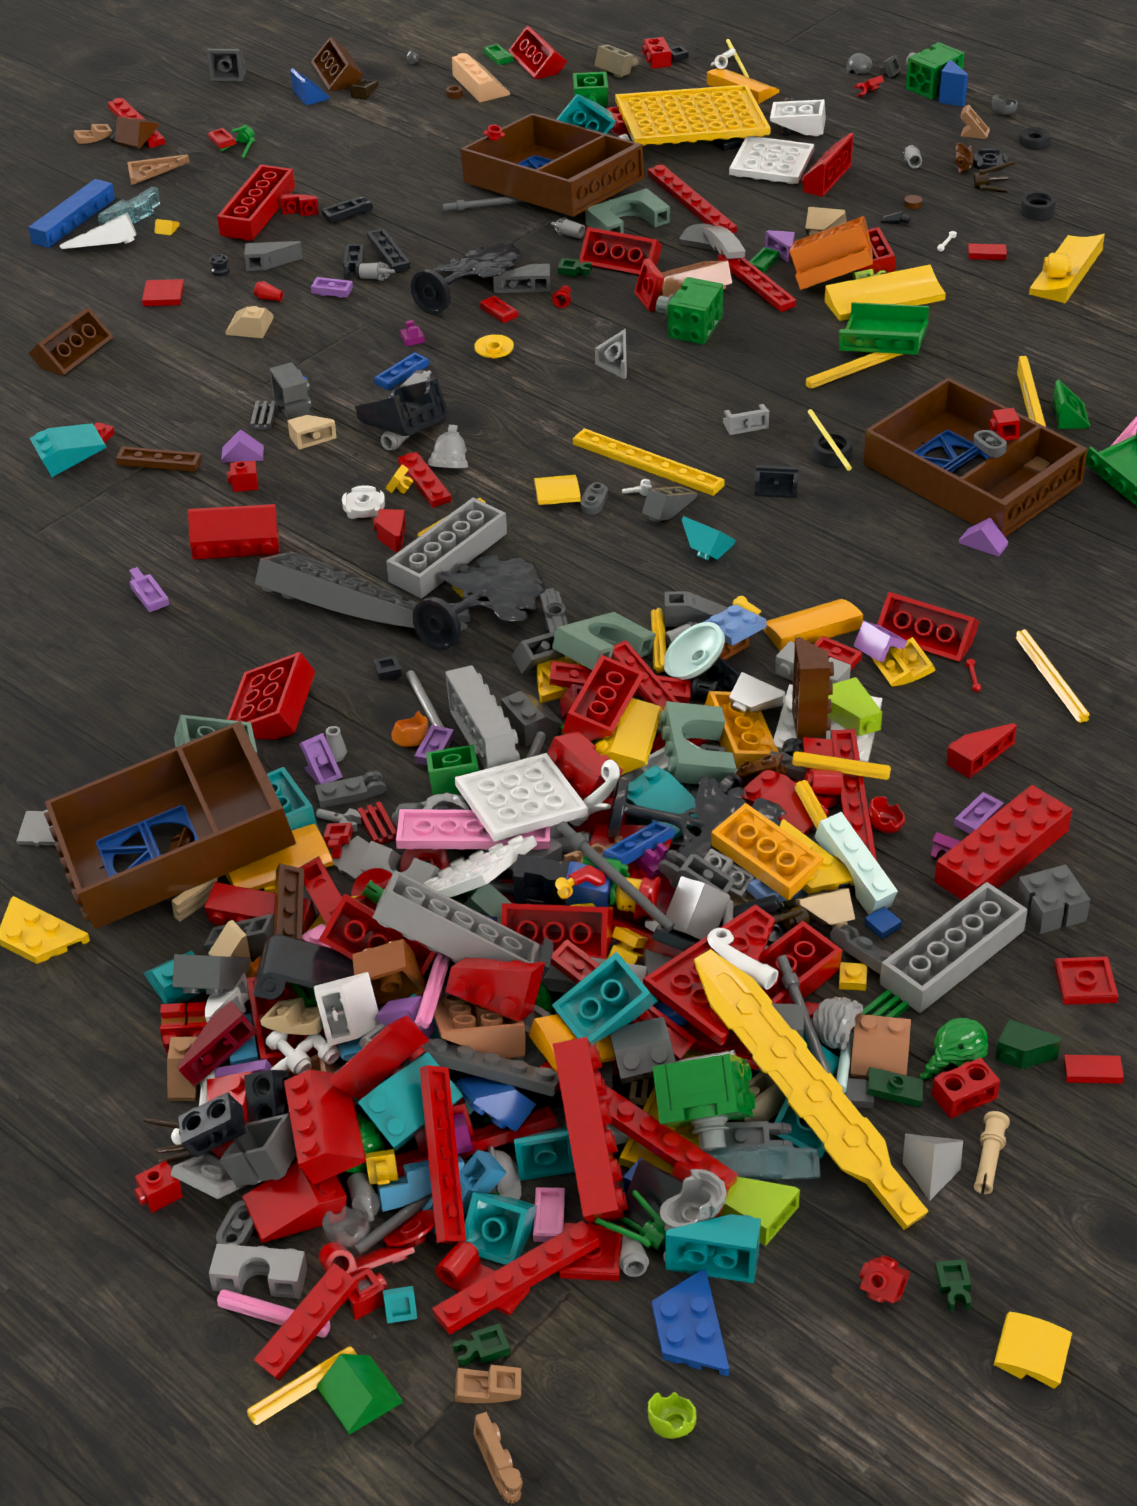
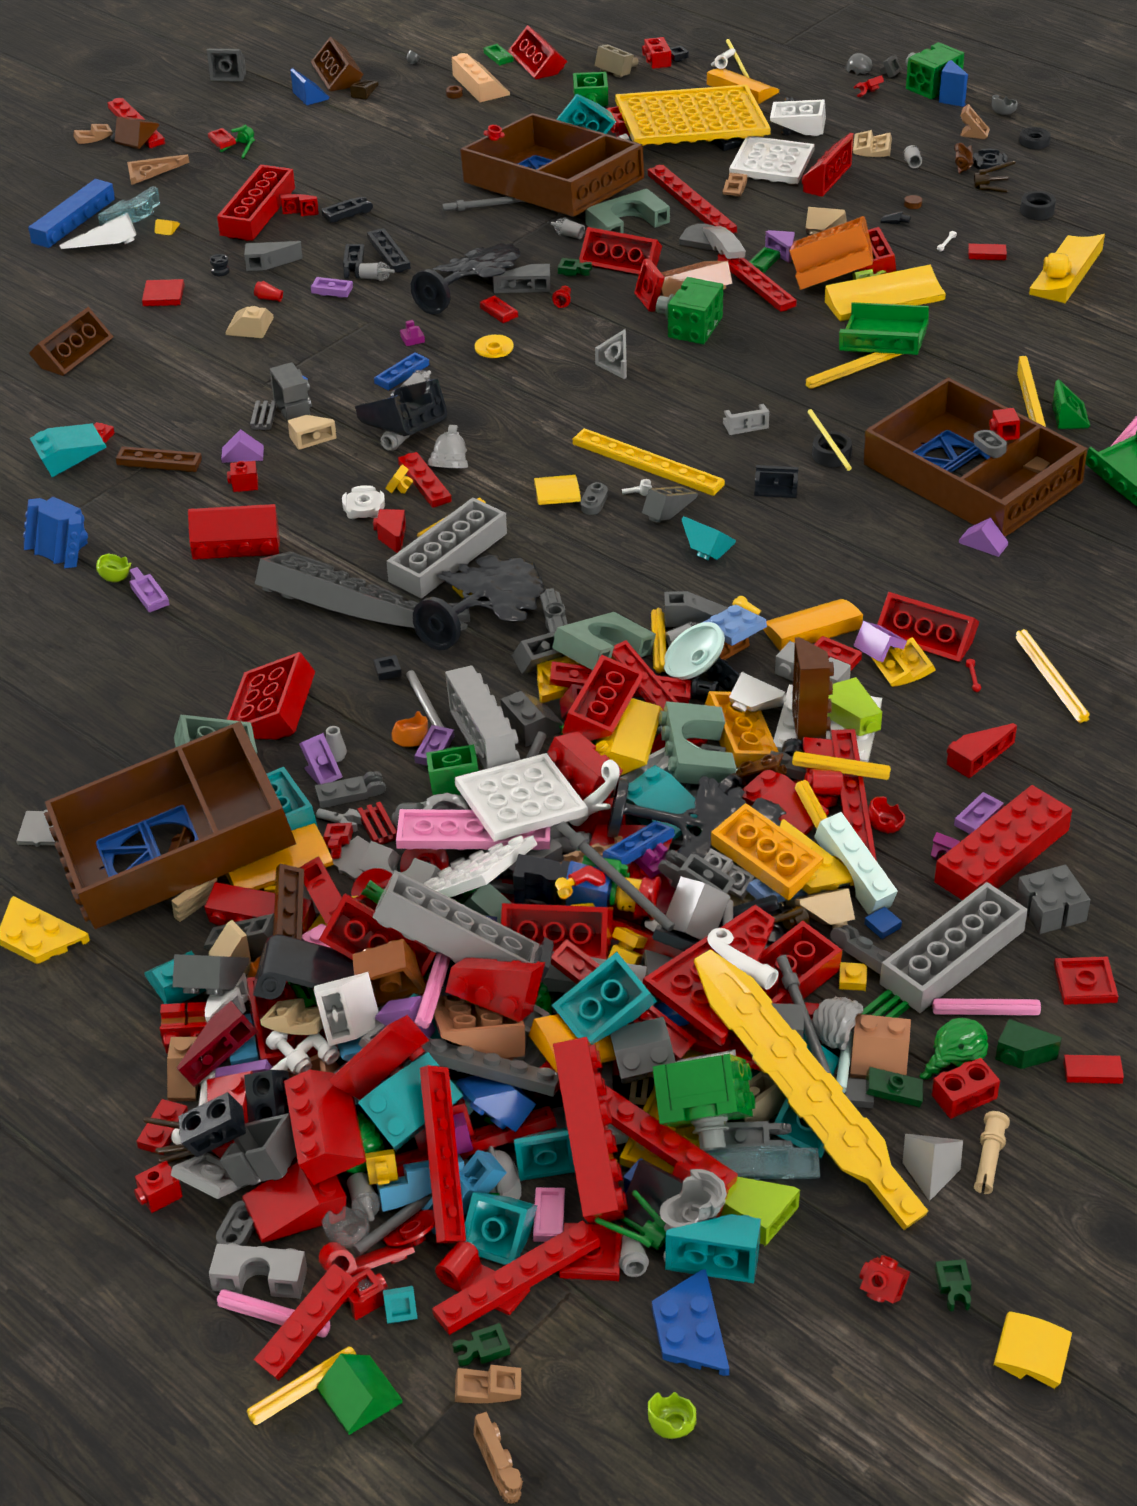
none -> blue slope [23,497,88,569]
none -> lime hair [96,553,131,583]
none -> red plate [136,1099,188,1155]
none -> medium nougat slope [723,173,747,196]
none -> tan slope [853,130,892,157]
none -> bright pink axle [932,998,1041,1016]

